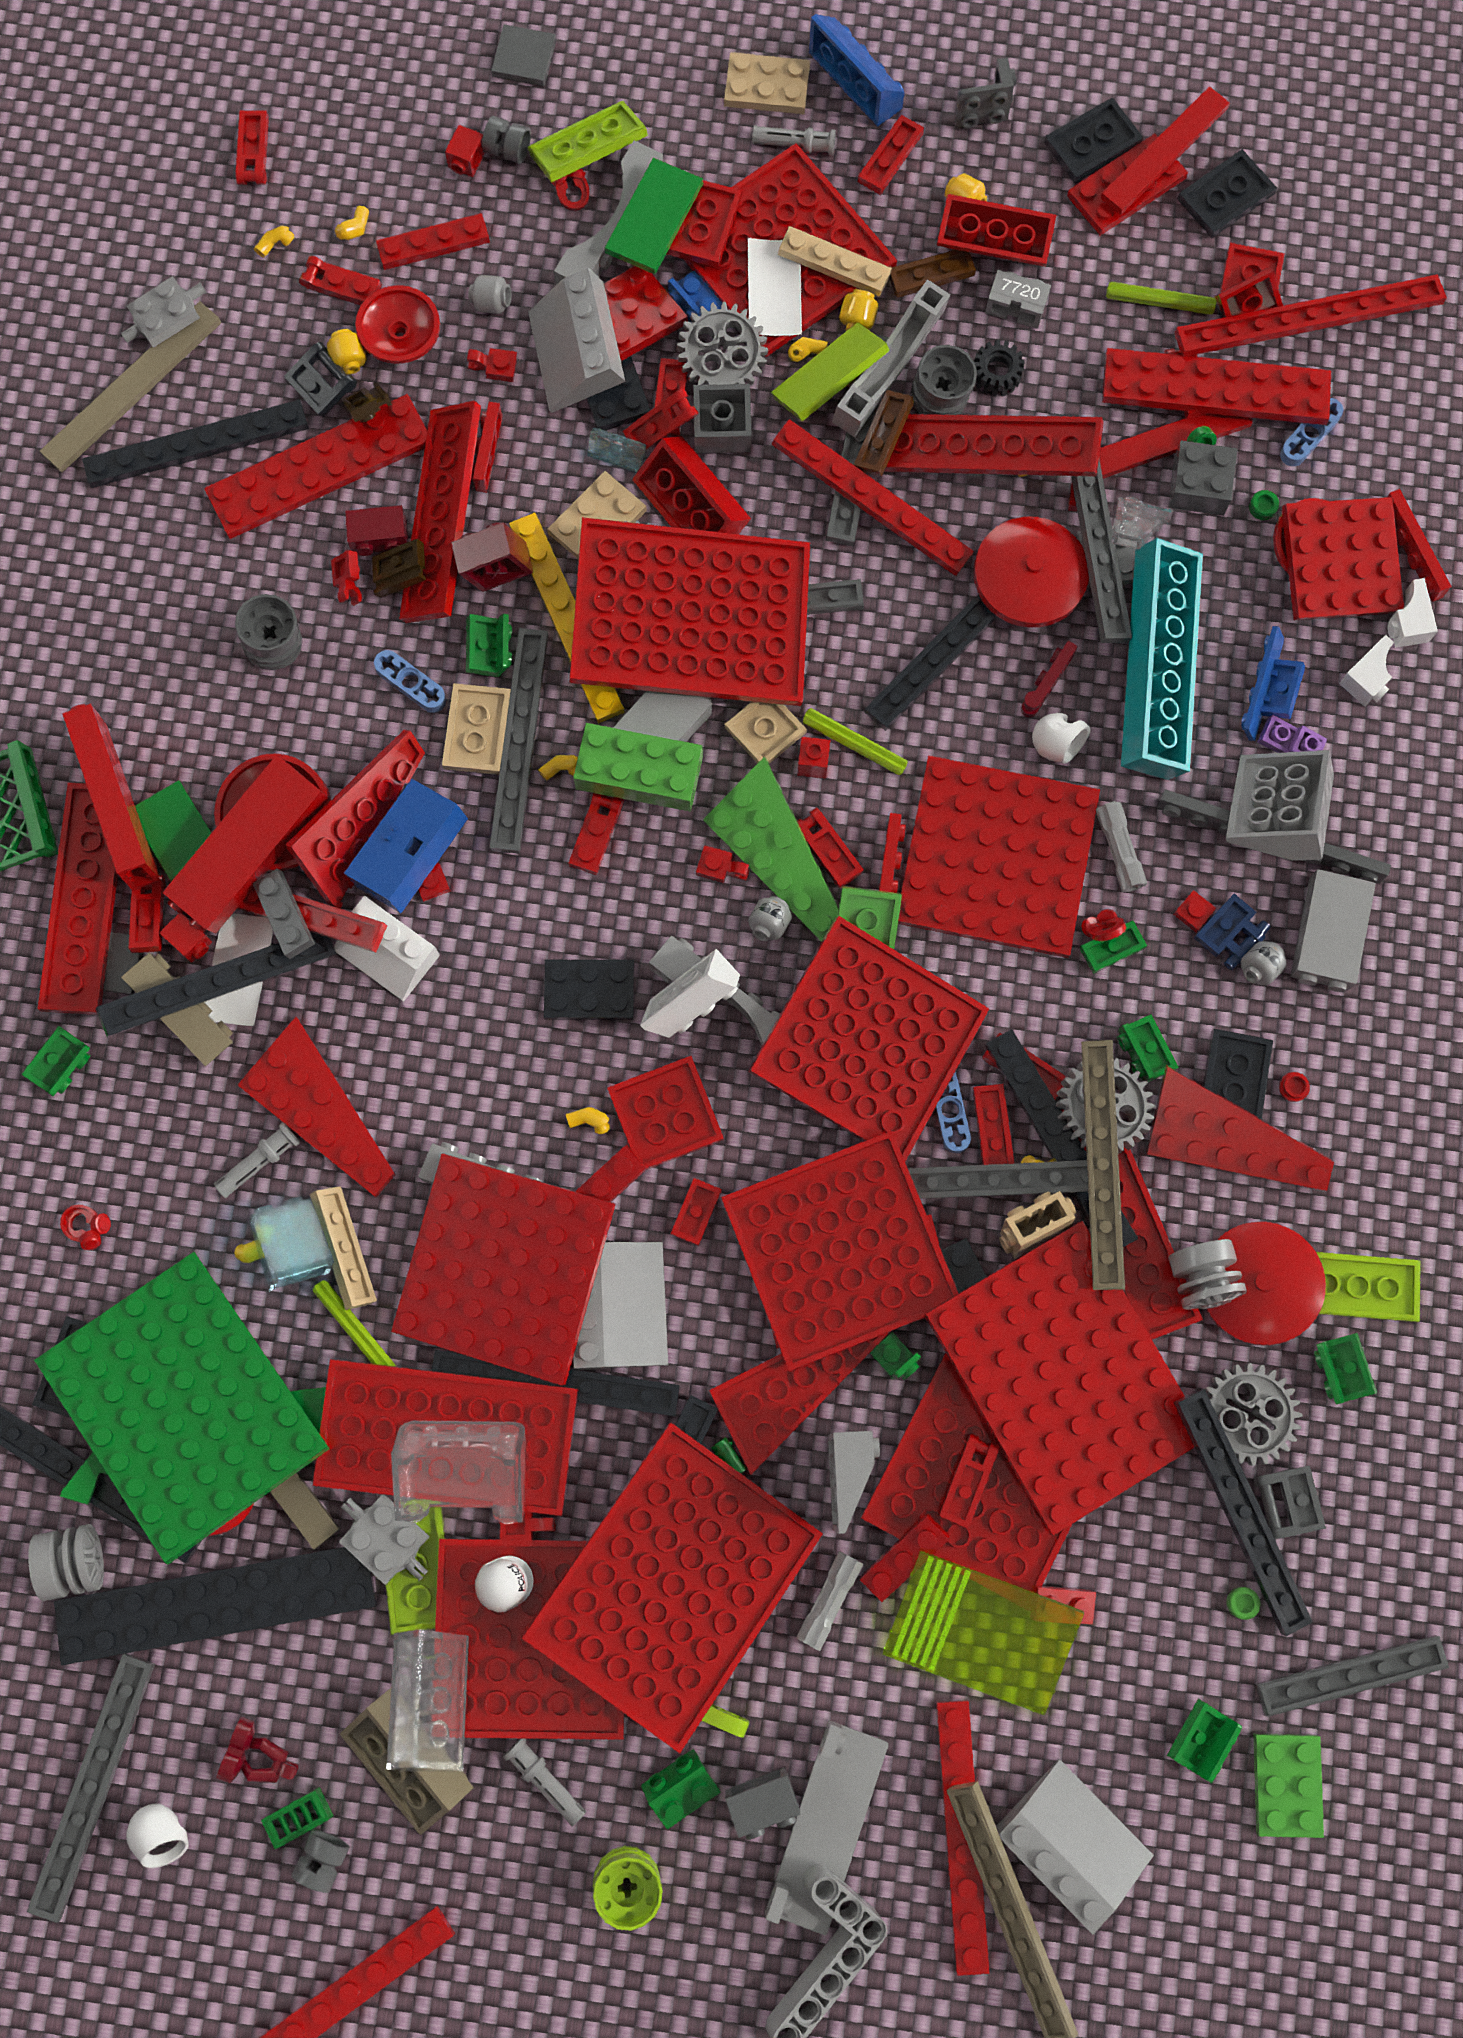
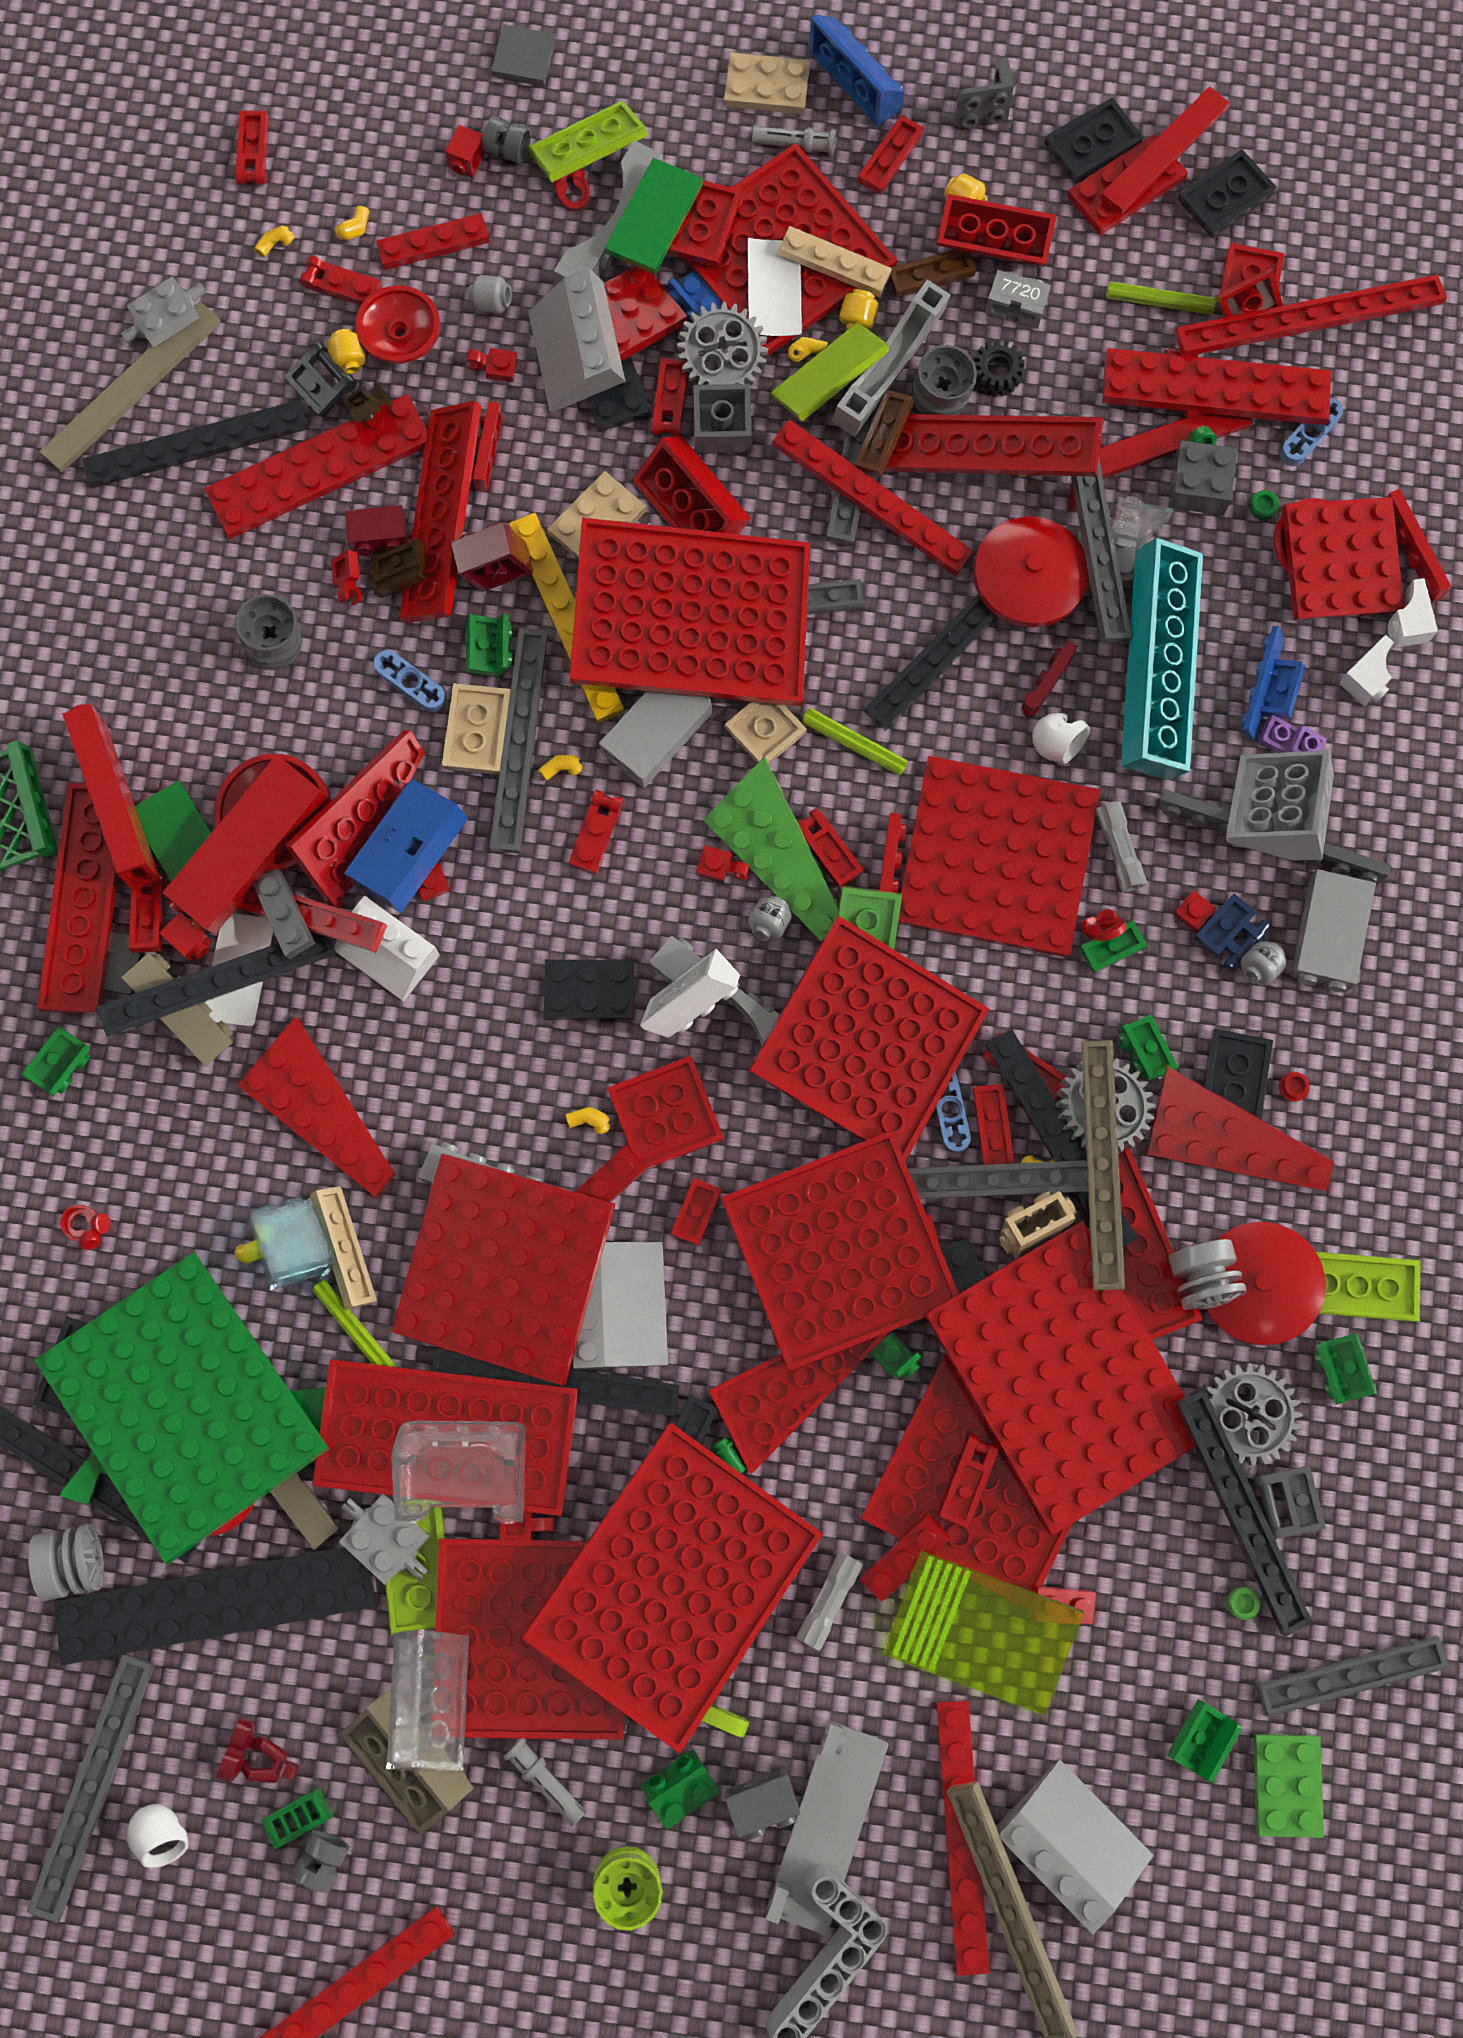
light grey pin [213,1122,300,1198] -> none
white helmet [475,1556,533,1612] -> none
bright green brick [573,723,703,812] -> none
clear light blue plate [587,427,647,472] -> none
red plate [622,388,699,456] -> none
red brick [797,737,831,779] -> none
light grey slope [828,1431,880,1534] -> none

